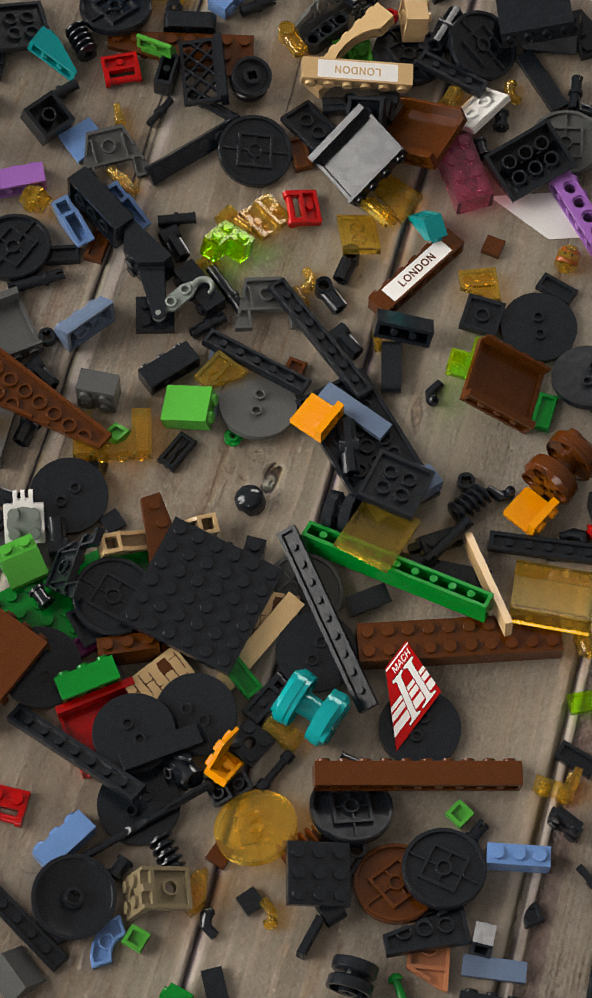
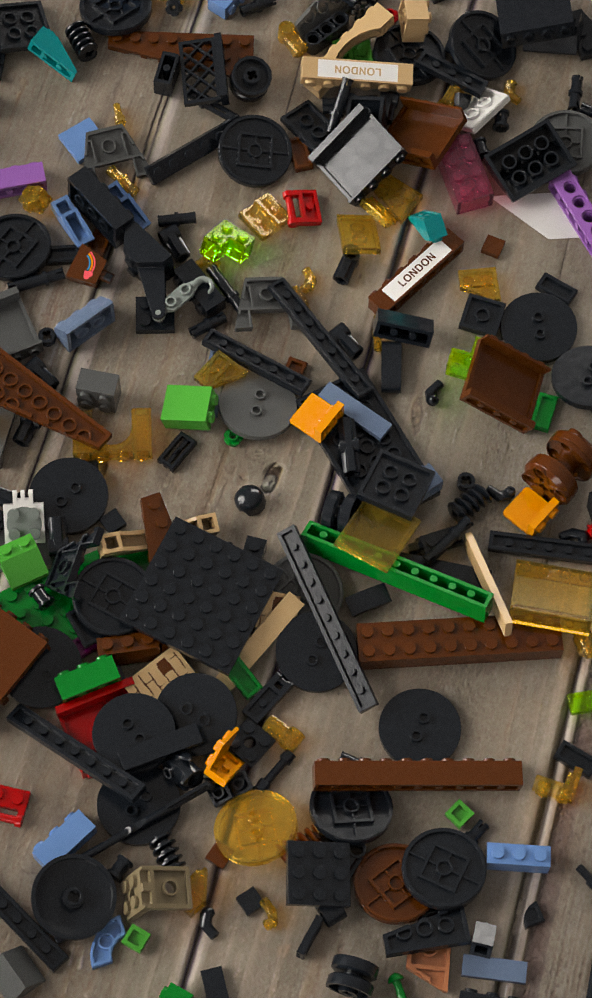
black brick [20,90,75,146] -> none
black pin [43,78,80,100] -> none
red plate [100,51,142,88] -> none
bright green plate [106,422,131,446] -> none
bright green slope [136,33,177,59] -> none
black brick [138,341,200,396] -> none
black bar [146,97,174,127] -> none
black beam [163,11,217,34] -> none
clear yellow piece [214,205,253,241] -> none
teal piece [271,669,351,747] -> none
black piece [314,276,347,315] -> none
sticker [385,641,441,751] -> none
black piece [427,5,463,52] -> none
black tile [515,49,568,113] -> none
black piece [547,805,584,843] -> none
clear yellow head [554,245,581,274] -> none
none -> reddish brown torso [66,244,115,288]
none -> black pin [326,77,354,132]
none -> black tile [454,92,471,110]

